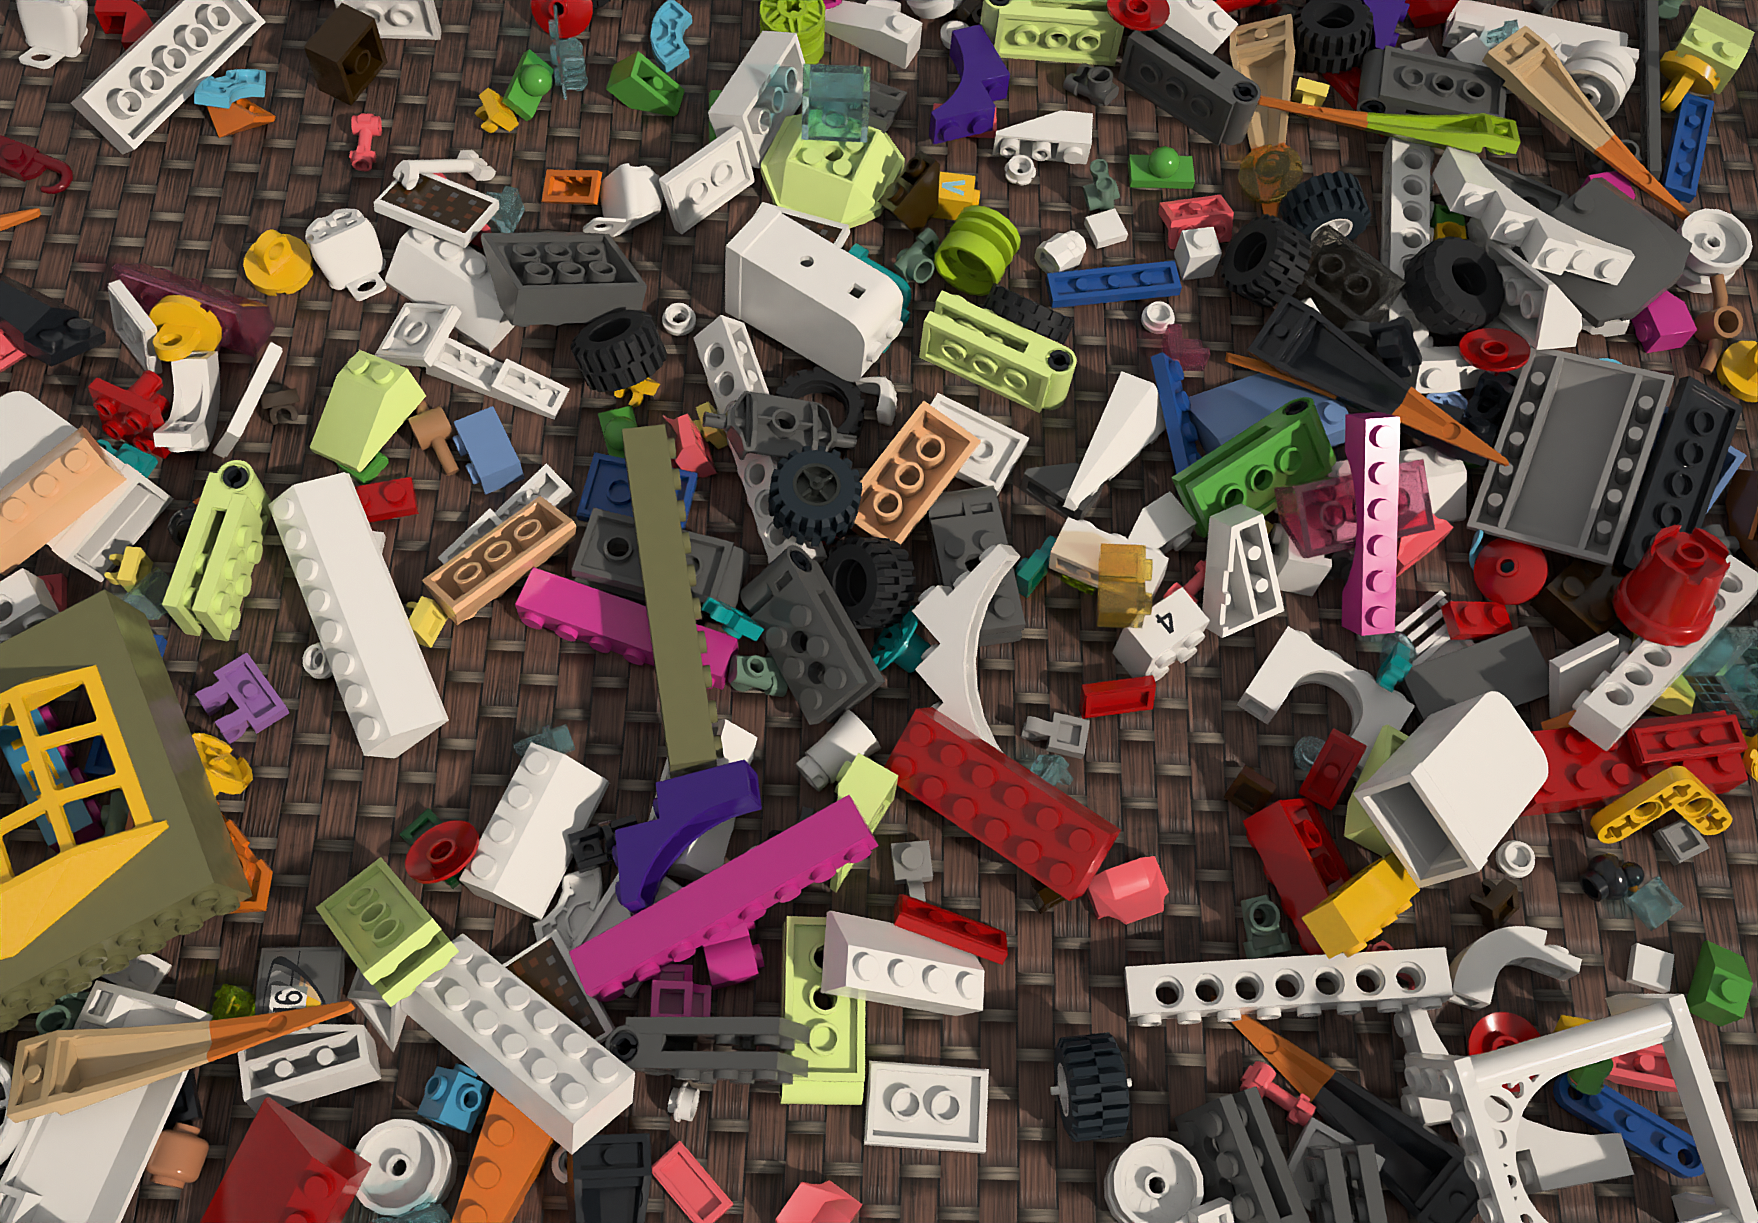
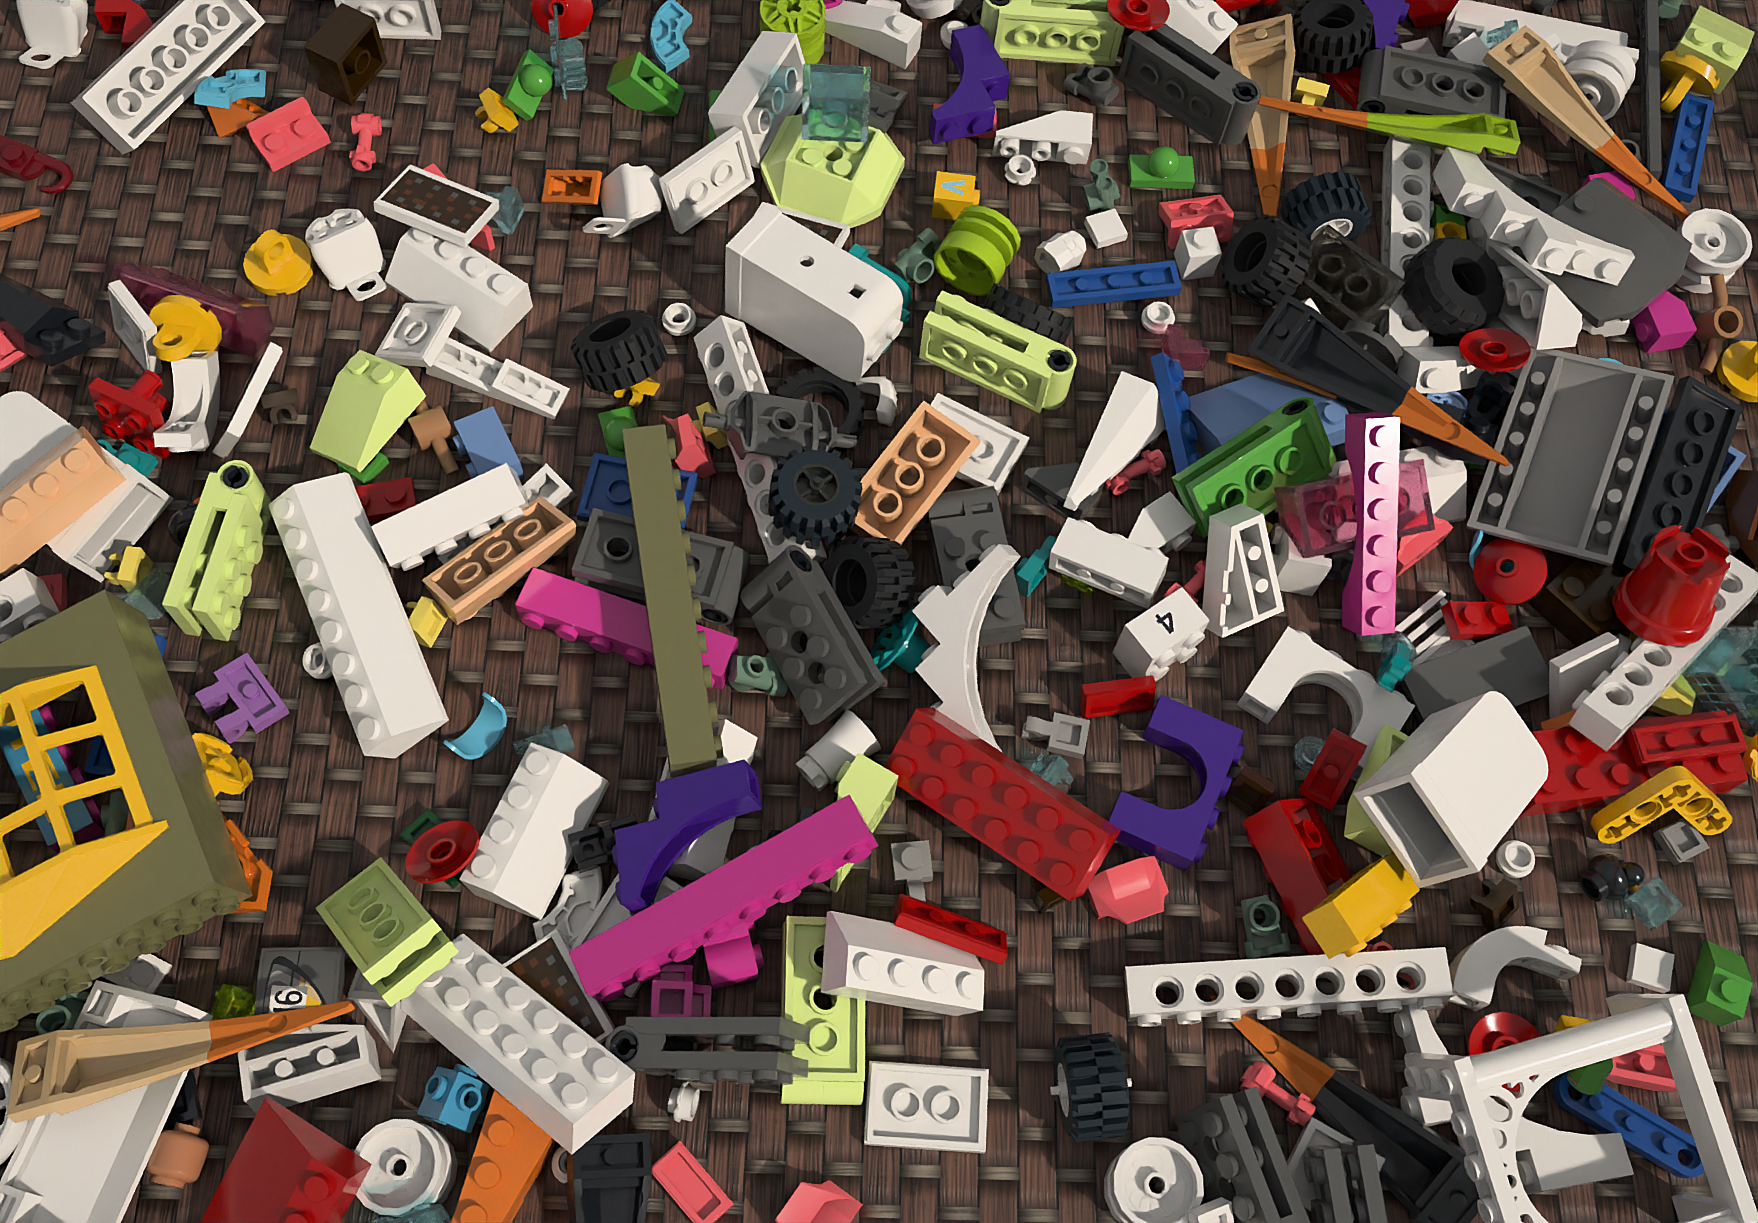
white hinge [393,150,496,190] -> none
dark grey slope [481,232,647,327] -> none
teal plate [701,596,764,641] -> none
dark brown slope [878,150,940,235] -> none
clear yellow piece [1097,543,1153,628] -> none
clear yellow tile [1238,144,1303,204] -> none
black hips [1369,316,1422,378] -> none
none -> coral bracket [246,97,331,172]
none -> white slope [371,463,530,571]
none -> medium azure helmet [443,692,507,760]
none -> coral bar [1104,449,1166,495]
none -> dark purple arch [1107,695,1245,871]

